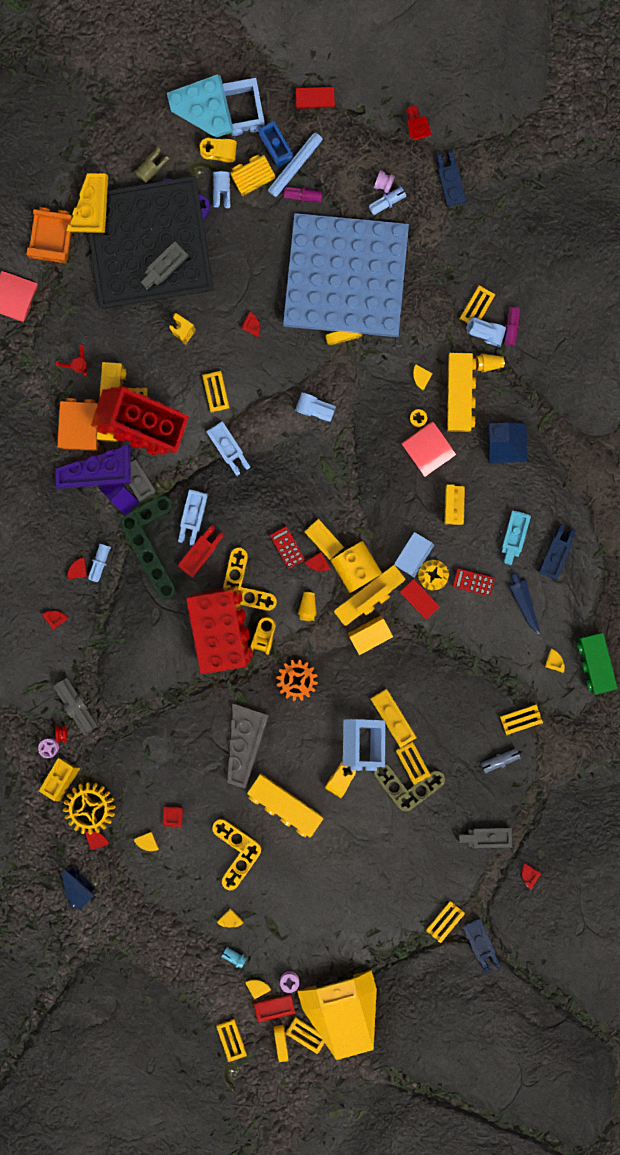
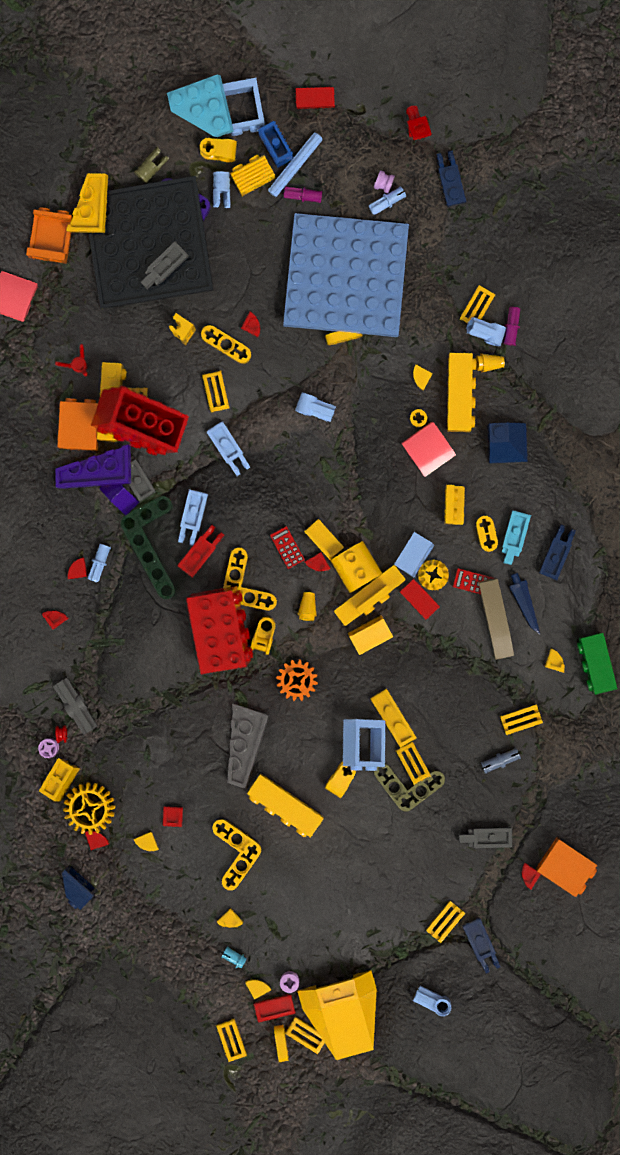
none -> yellow beam [201,326,251,364]
none -> light blue piece [413,985,451,1016]
none -> yellow beam [476,516,498,552]
none -> dark tan slope [479,578,514,660]
none -> orange panel [536,837,597,897]

